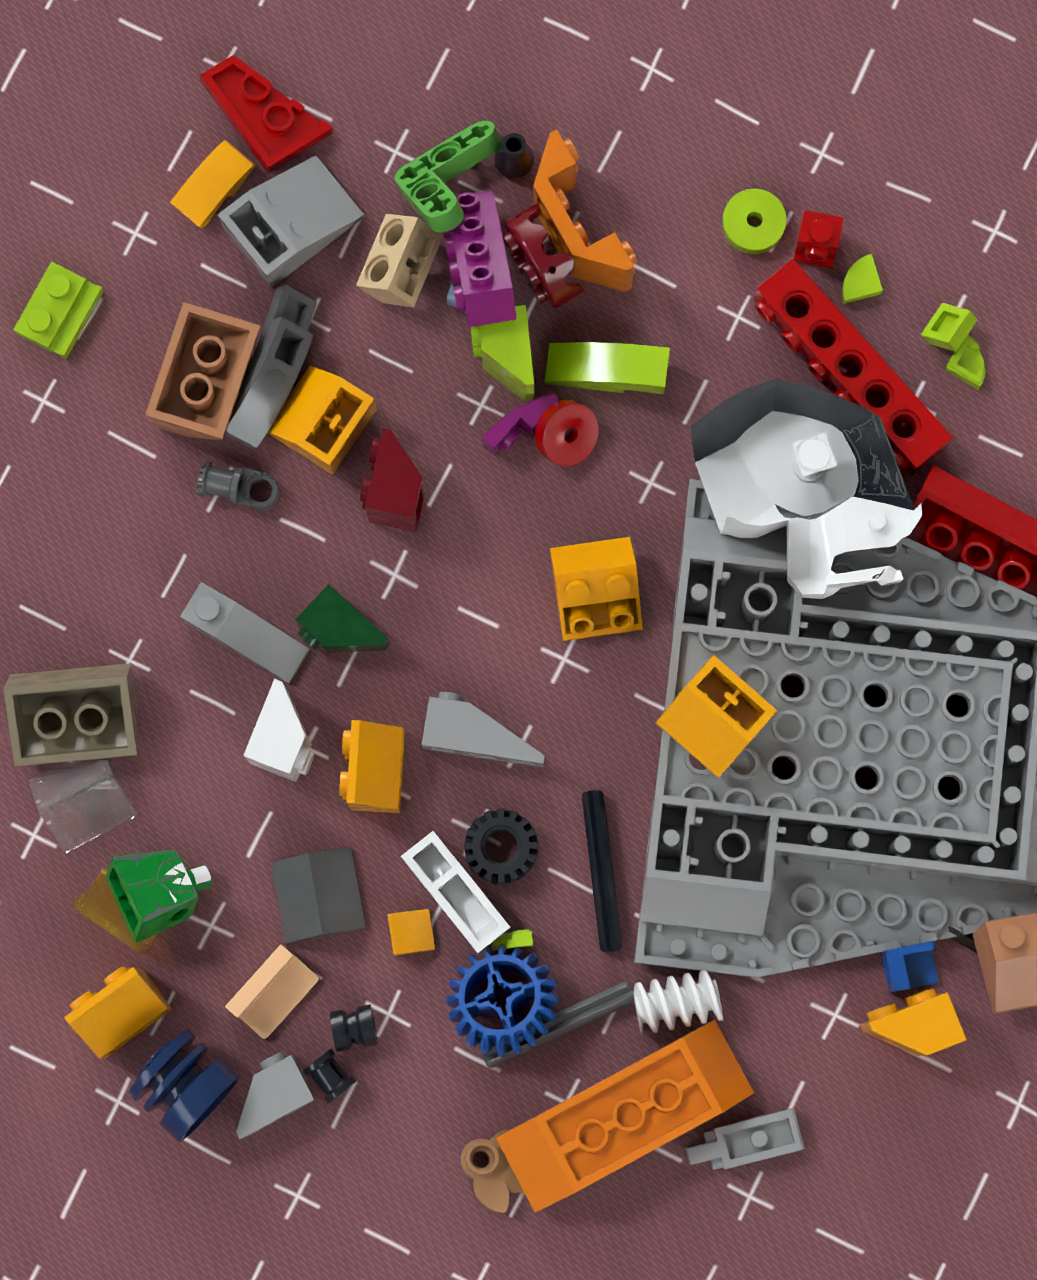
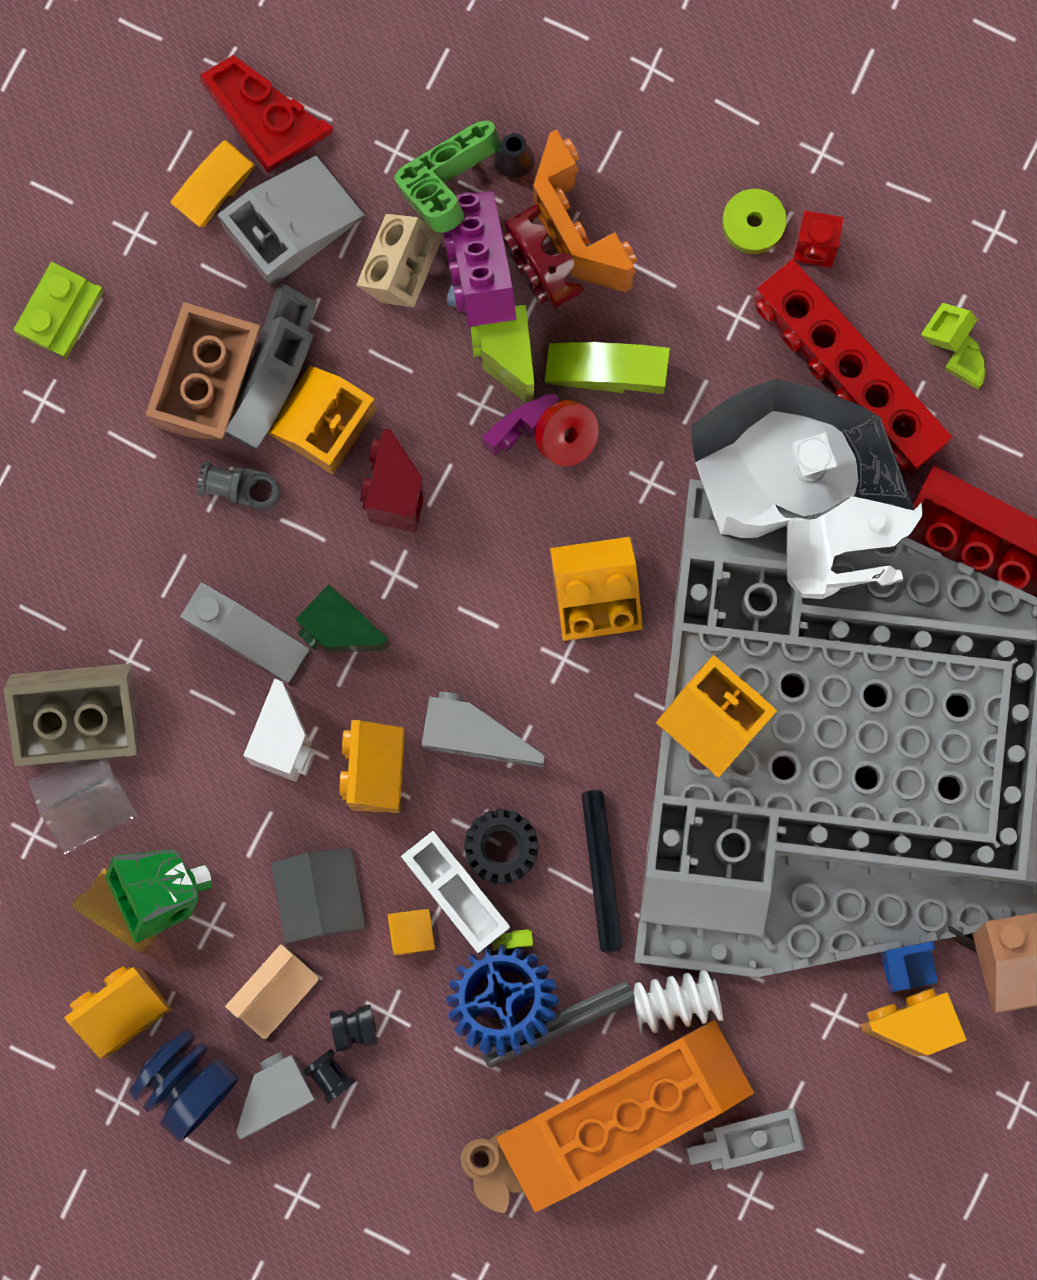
lime tile [842,254,883,304] -> none

